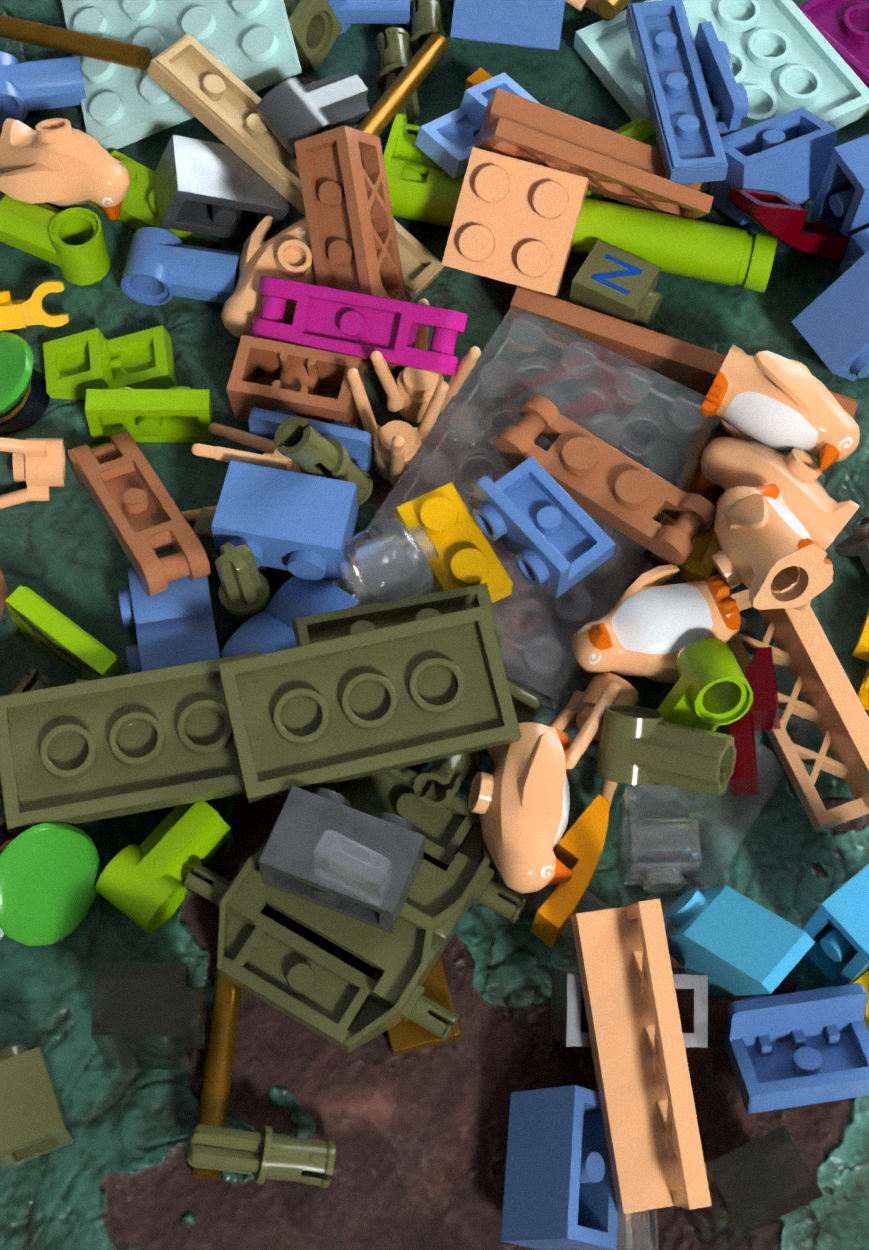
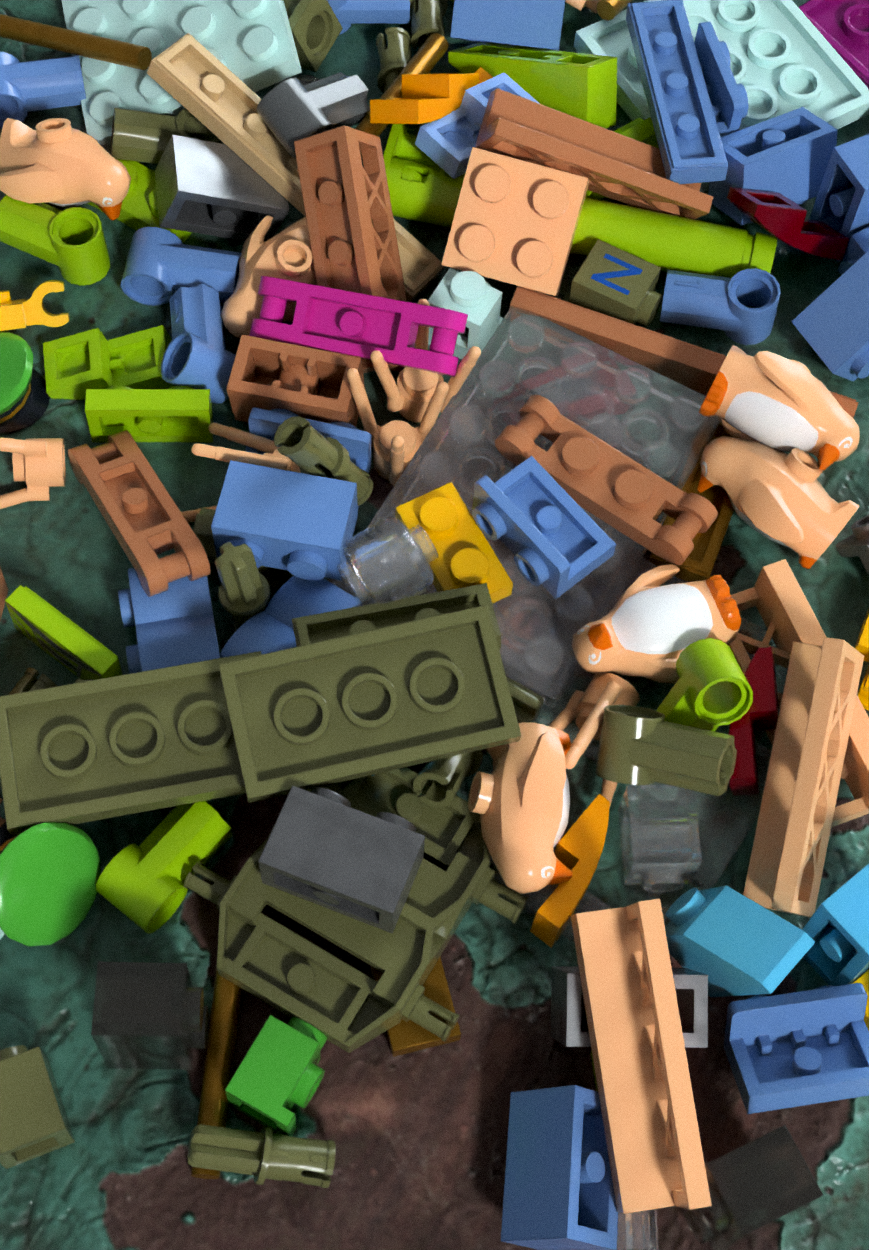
clear tile [313,830,392,907] -> none
light nougat animal [710,484,834,610] -> none
none -> olive piece [110,108,224,164]
none -> medium blue piece [161,284,236,404]
none -> bright green brick [225,1015,327,1137]
none -> light orange slope [370,73,479,124]
none -> light aqua brick [428,268,504,367]
none -> lime slope [448,42,617,129]
none -> medium blue piece [660,268,781,345]
none -> light nougat fence [743,637,864,918]

